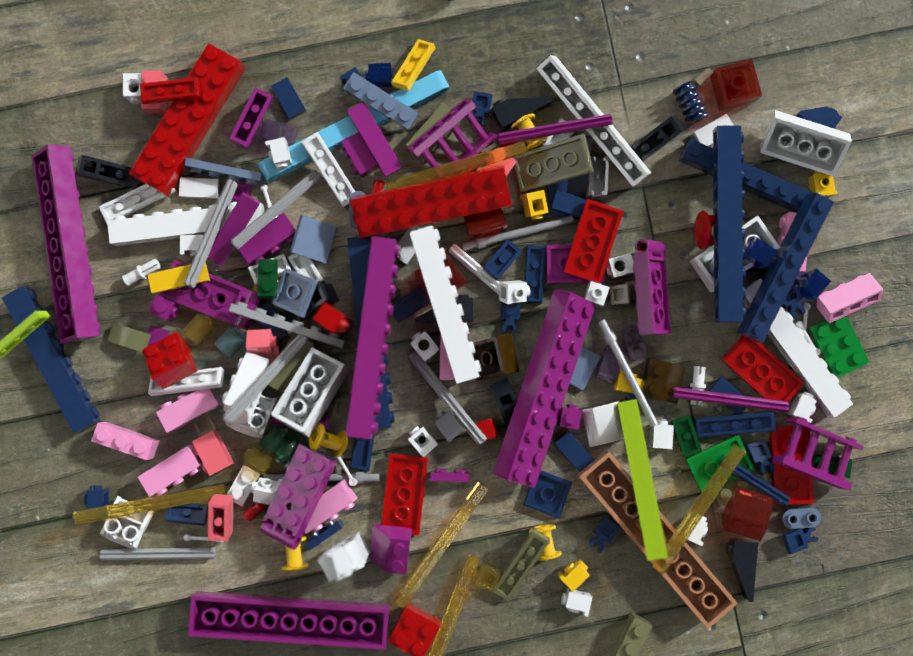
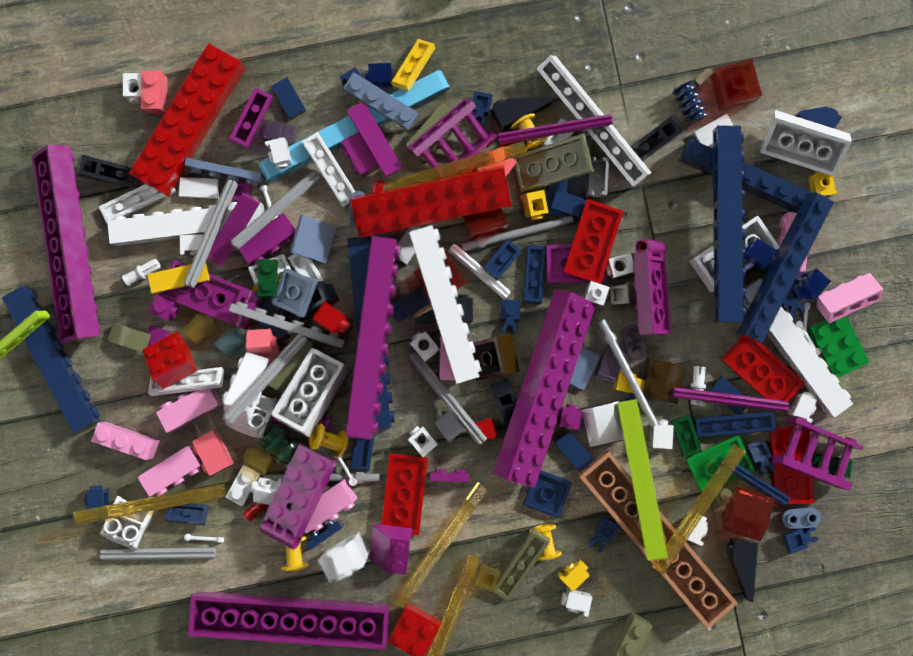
red tile [140,77,201,104] -> none
coral brick [208,494,234,541] -> none
white brick [499,280,530,304] -> none
red dish [693,211,715,249] -> none

